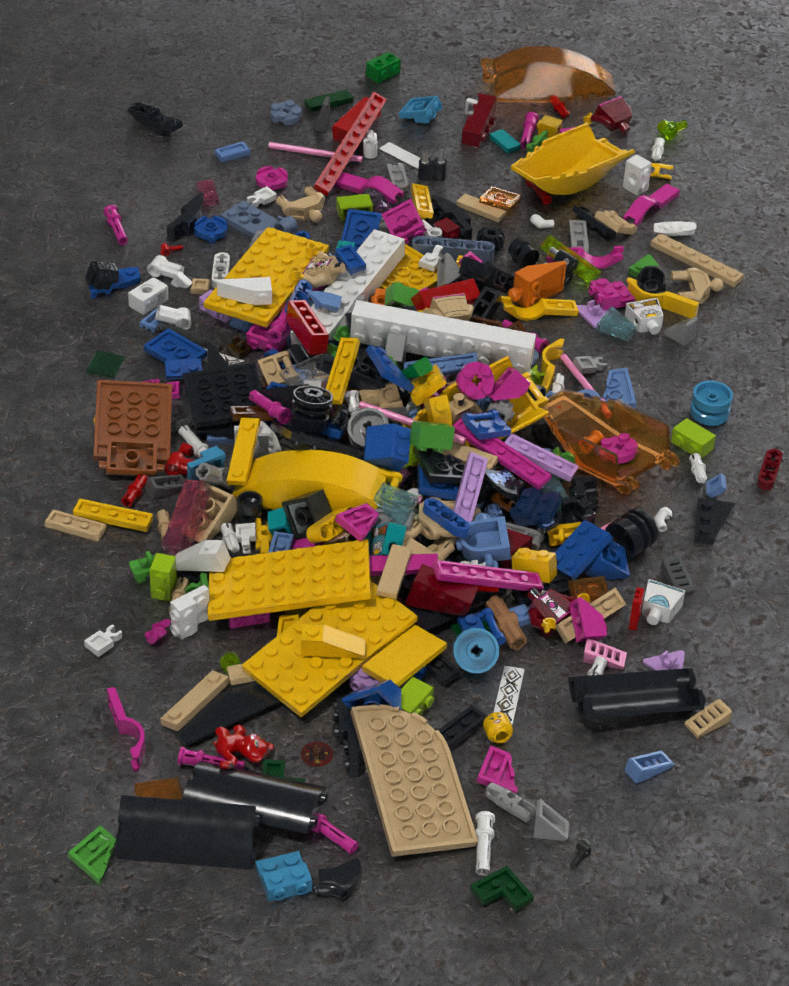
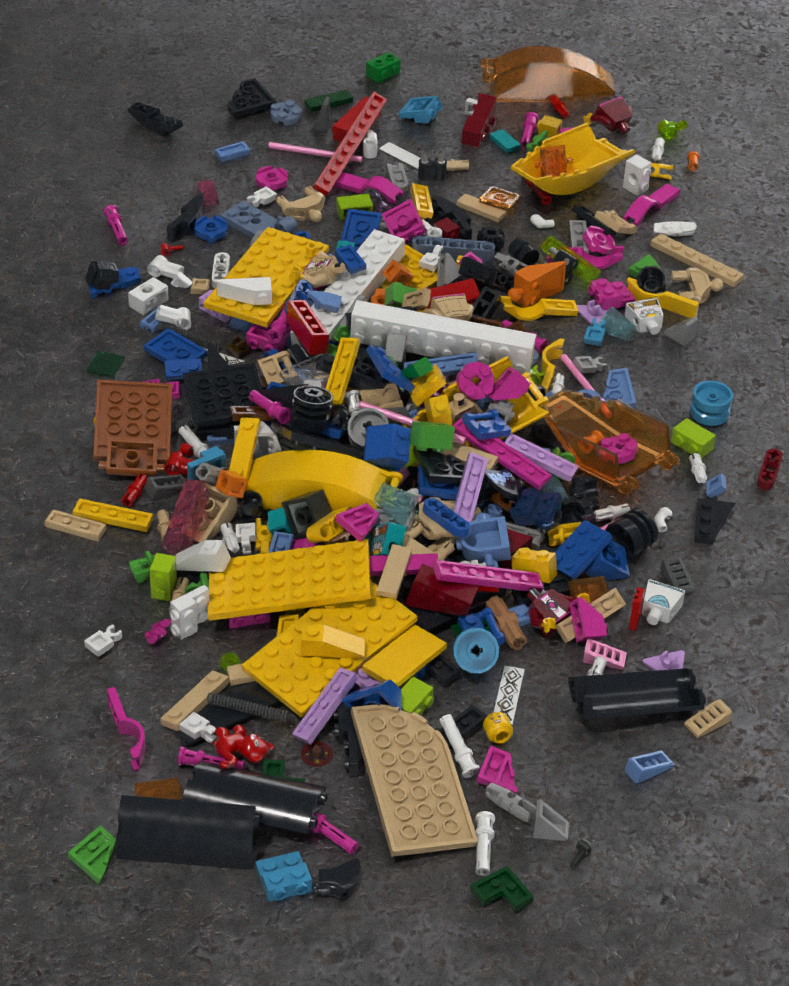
none -> white plate [179,712,217,743]
none -> dark grey piece [207,692,288,723]
none -> orange brick [215,469,248,498]
none -> black plate [228,78,277,118]
none -> lavender plate [292,667,359,745]
none -> orange brick [382,260,414,286]
none -> tan plate [402,288,431,310]
none -> white pin [439,714,481,778]
none -> tan pin [447,159,469,172]
none -> light grey hinge [494,252,528,276]
none -> clear orange plate [534,145,573,178]
none -> dark pink plate [582,226,615,255]
none -> dark azure plate [584,318,605,346]
none -> white axle [595,503,630,521]
none -> orange pin [687,151,700,171]

